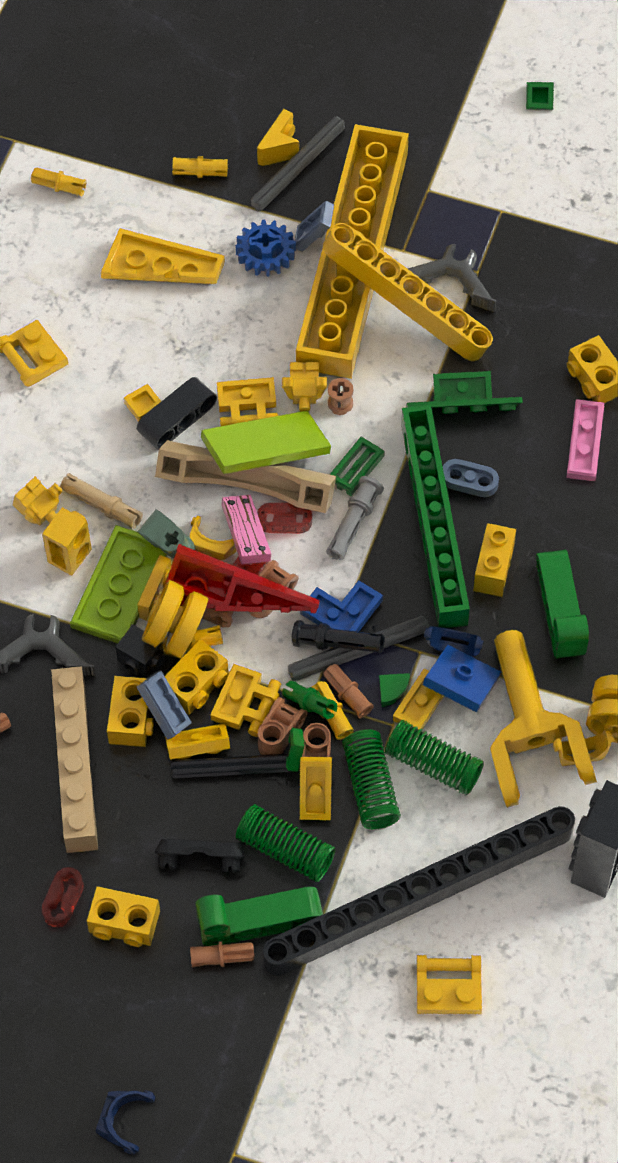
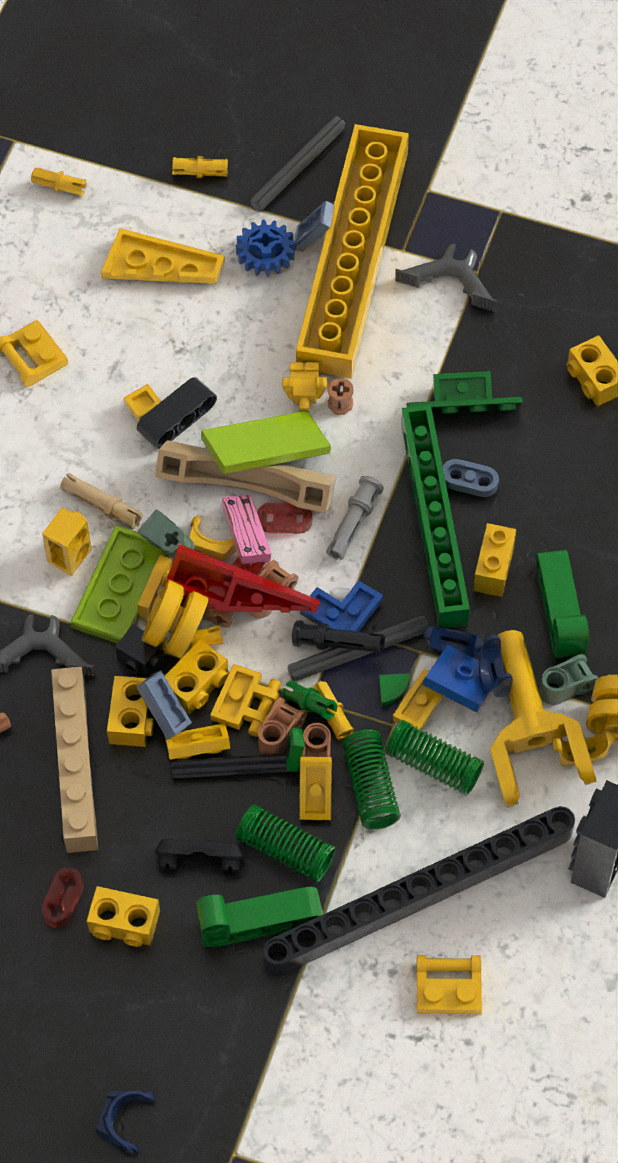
yellow piece [13,476,63,525] -> none
nougat axle [190,941,255,967] -> none
yellow plate [217,377,278,426] -> none
yellow slope [257,109,299,166] -> none
yellow beam [323,223,493,361] -> none
nougat axle [323,664,374,719] -> none
green tile [330,436,385,496] -> none
green slope [526,82,554,110] -> none
bright pink tile [566,399,604,481] -> none
none -> dark blue helmet [479,634,513,697]
none -> sand green piece [539,654,599,705]

